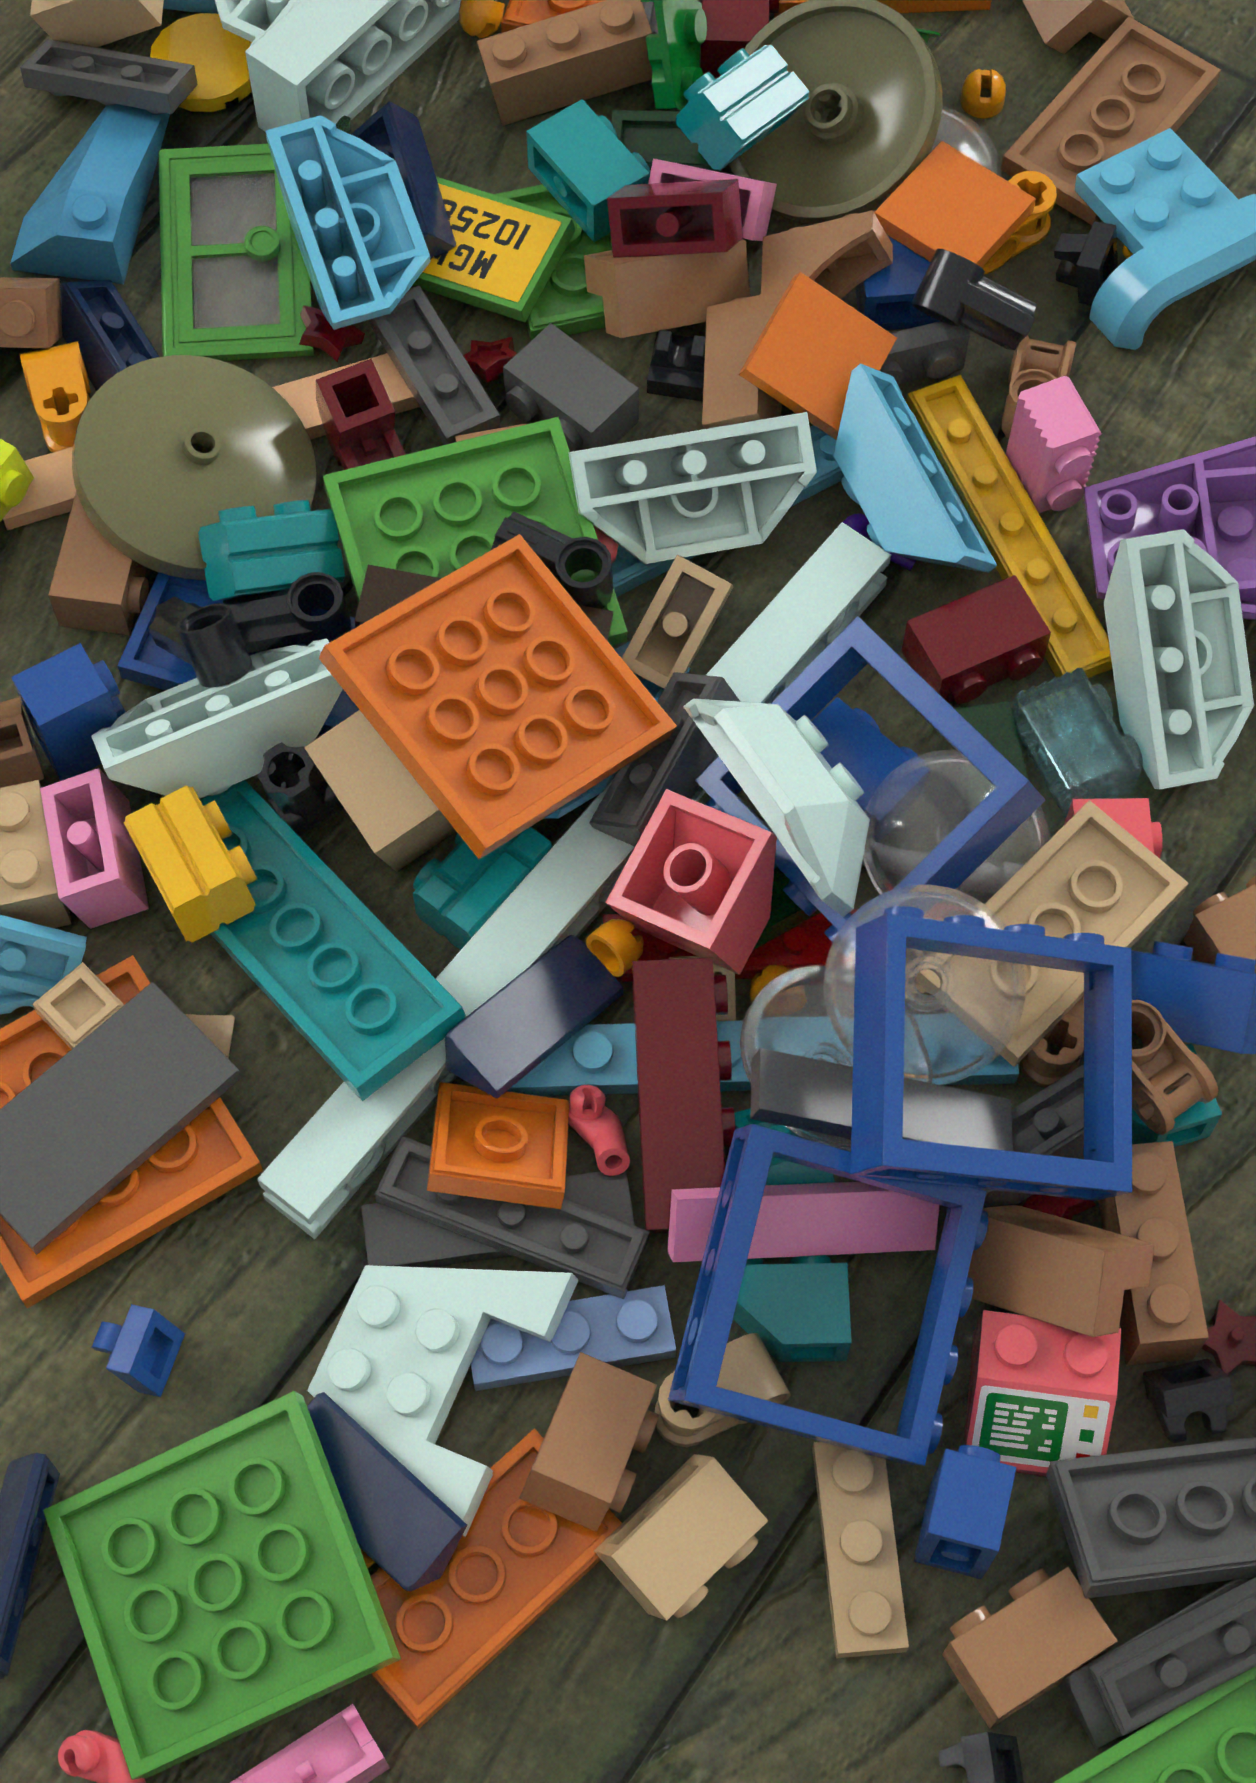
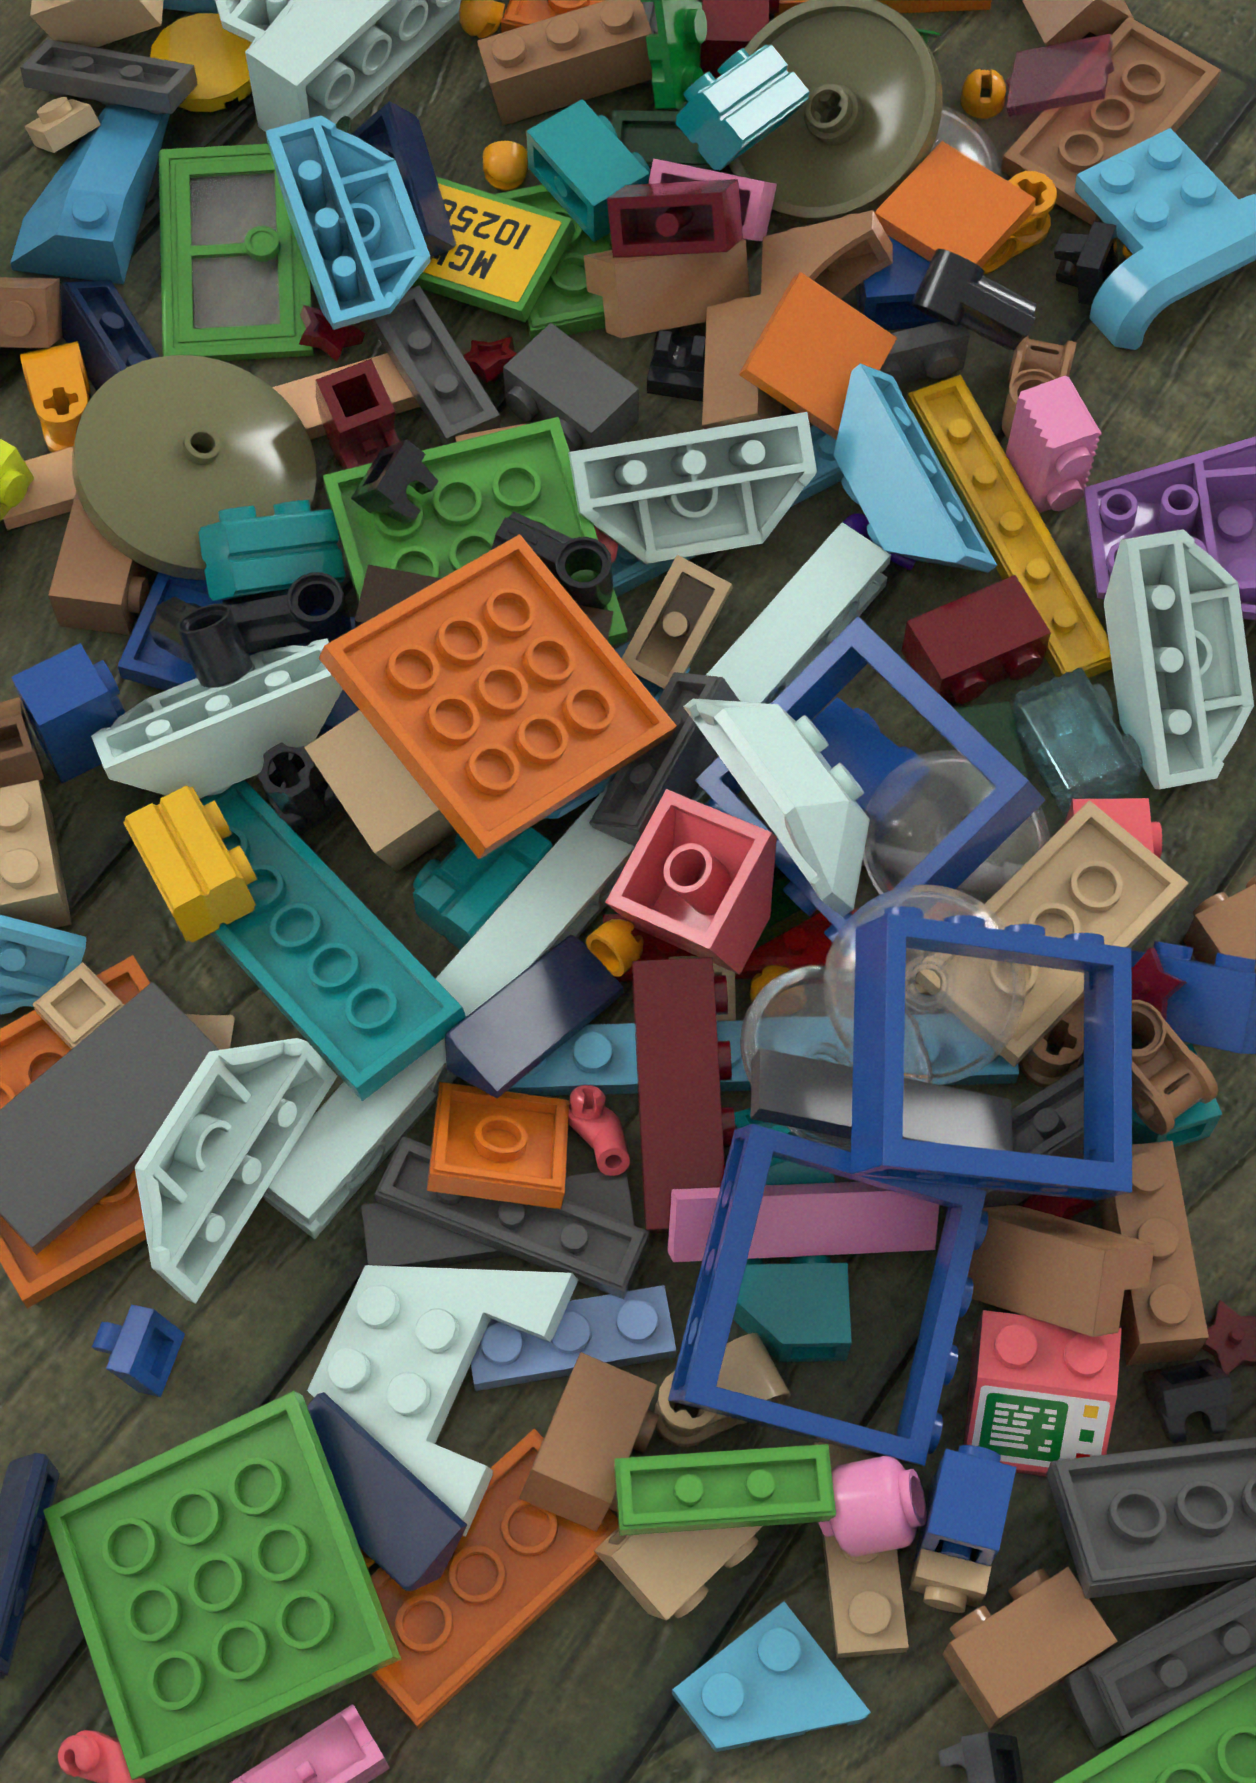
bright pink brick [40,768,149,929] -> none
none -> tan plate [25,97,101,153]
none -> light aqua wedge [135,1038,337,1304]
none -> black tile [351,439,438,524]
none -> light orange hinge [483,141,528,191]
none -> bright green tile [614,1444,836,1536]
none -> medium azure wing [672,1601,871,1752]
none -> bright pink head [819,1456,927,1557]
none -> tan plate [909,1548,992,1613]
none -> clear pink piece [1006,34,1115,117]
none -> dark red piece [1131,948,1187,1021]

